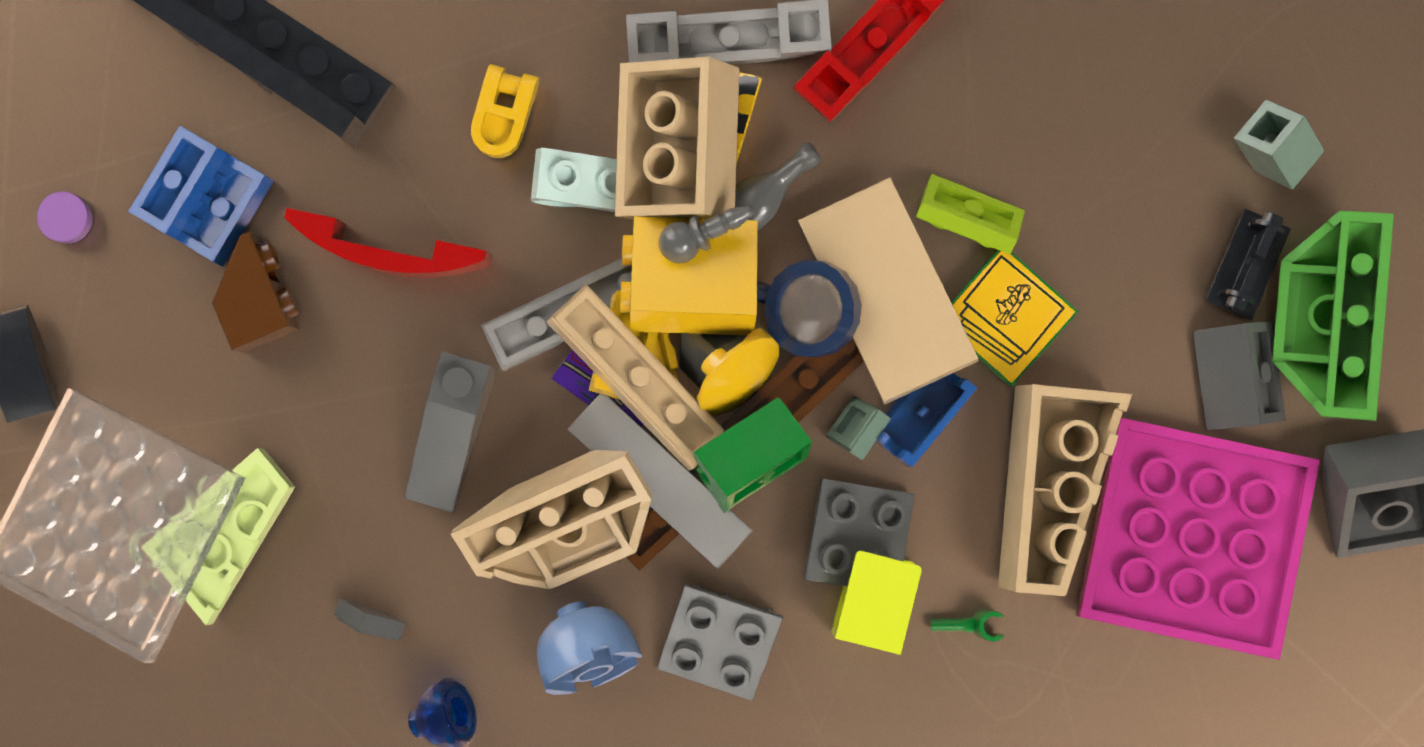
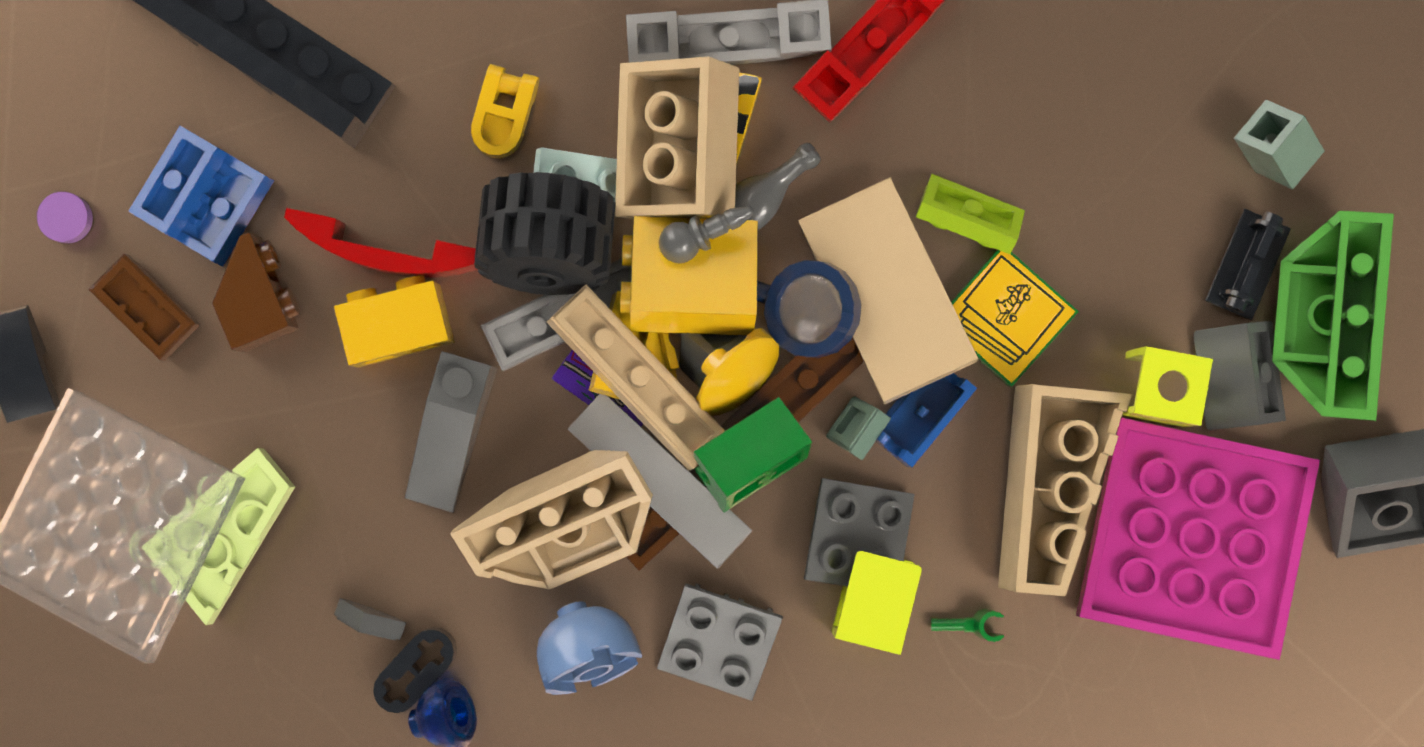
none -> reddish brown plate [88,254,200,361]
none -> yellow brick [334,275,455,367]
none -> black beam [373,627,457,713]
none -> black wheel [474,172,616,295]
none -> neon yellow piece [1122,346,1213,427]

